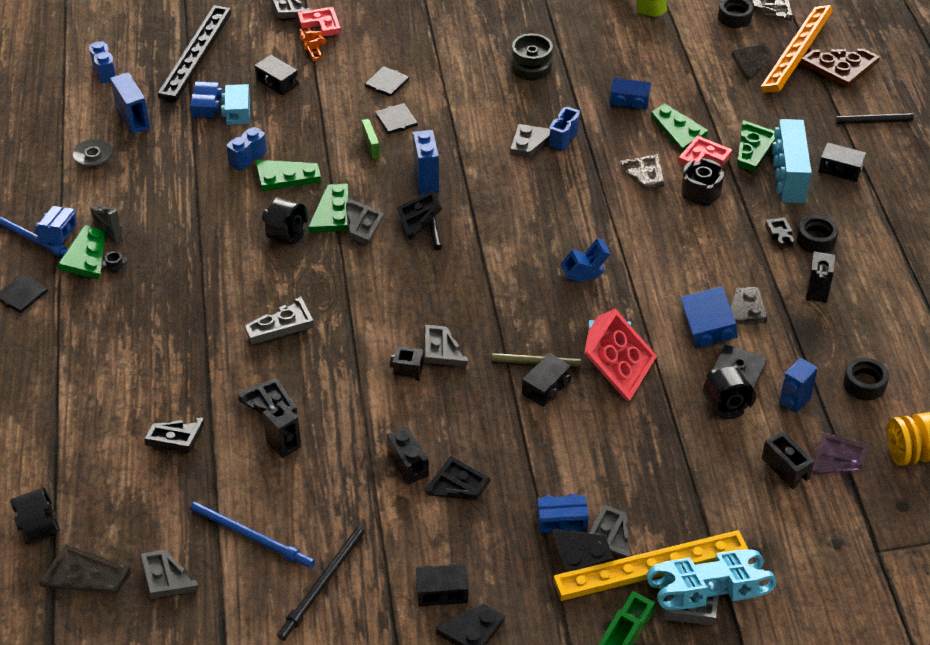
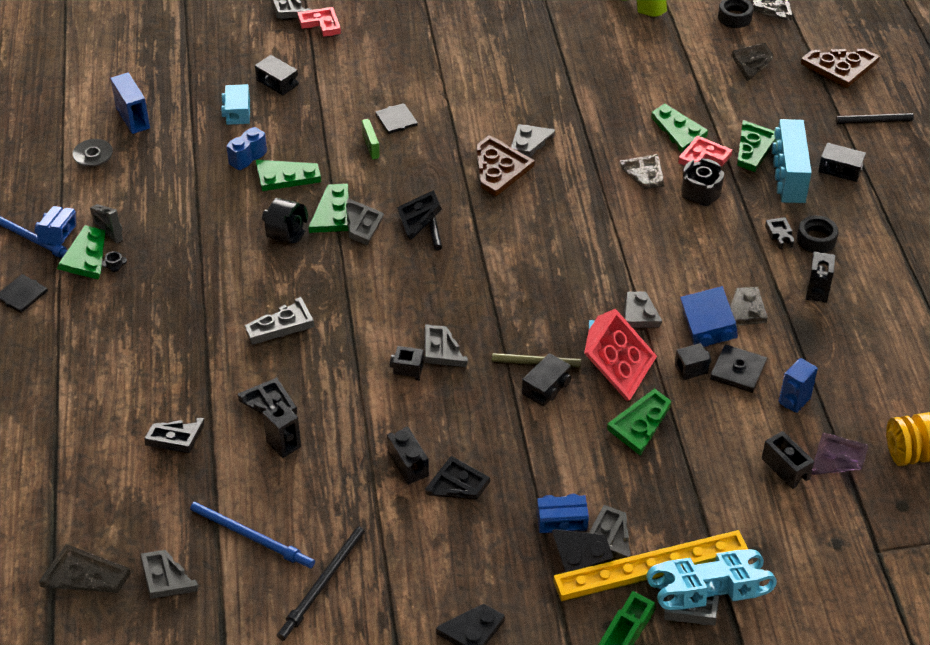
black brick [10,488,60,545] -> none
blue brick [89,41,116,83] -> none
plate [158,5,231,102] -> none
blue brick [190,81,223,118] -> none
orange piece [299,27,326,61] -> none
piece [365,66,409,97] -> none
blue brick [413,130,439,195] -> none
black brick [416,564,468,607] -> none
pearl dark grey wheel [511,33,553,80] -> none
blue brick [549,106,580,151] -> none
blue brick [560,238,611,282] -> none
blue brick [610,78,651,110] -> none
black brick [703,366,756,419] -> none
light orange plate [761,5,833,93] -> none
black tyre [843,357,889,400] -> none
none -> reddish brown plate [477,135,535,196]
none -> green wing [607,388,671,456]
none -> wing [623,291,662,328]
none -> black brick [674,343,711,380]

